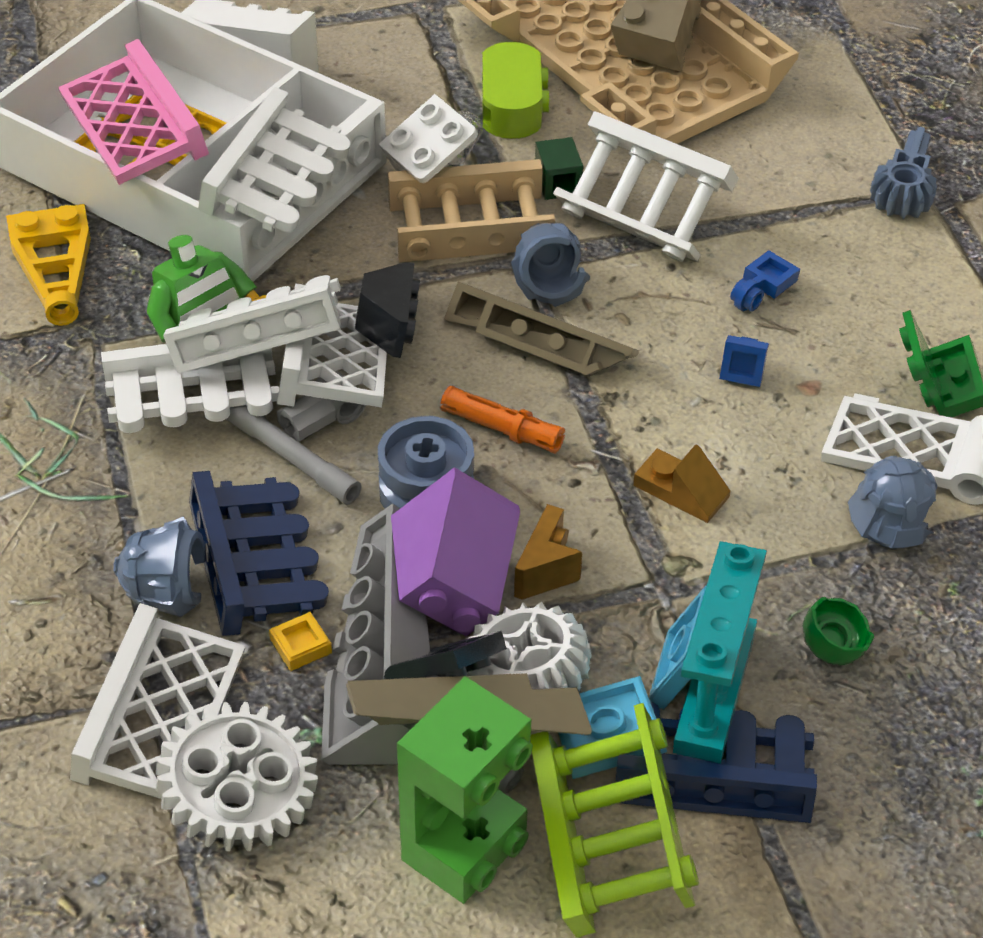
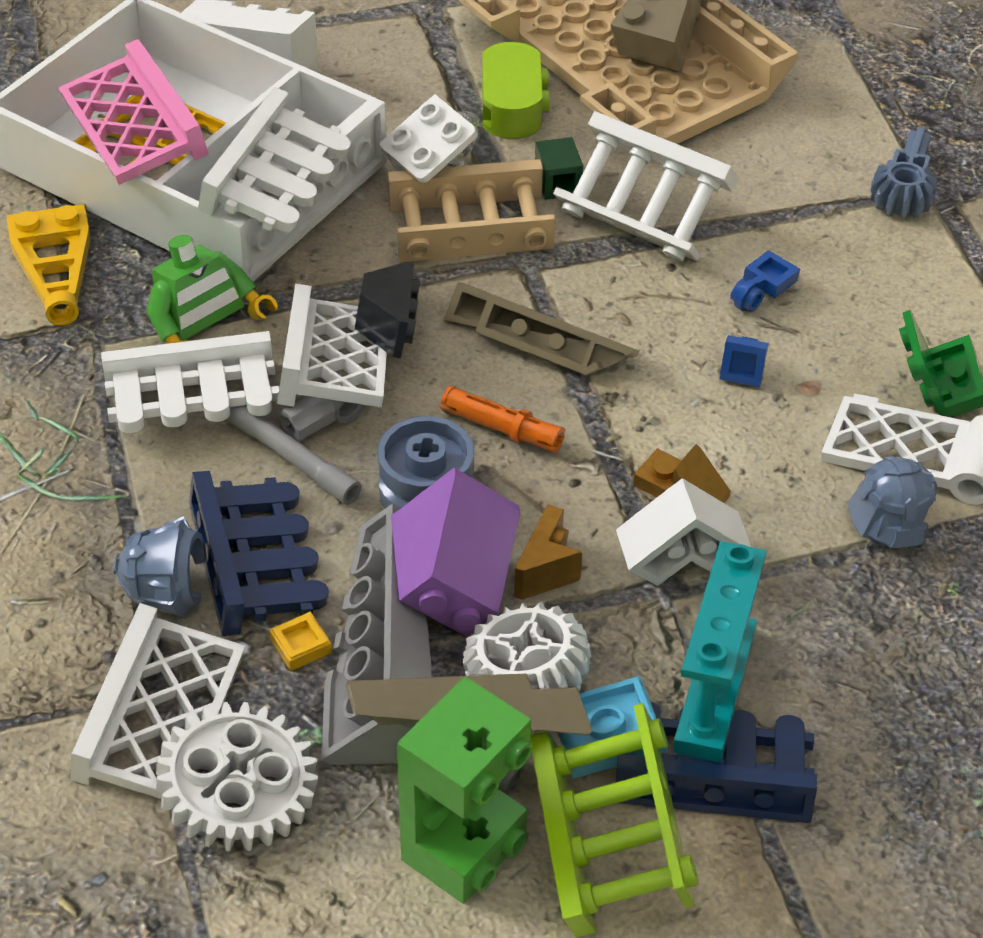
white fence [163,275,341,374] -> none
black plate [384,631,507,679] -> none
sand blue helmet [511,223,590,307] -> none
medium azure tile [648,585,706,710] -> none
green hair [802,597,874,666] -> none
none -> white brick [616,478,751,586]

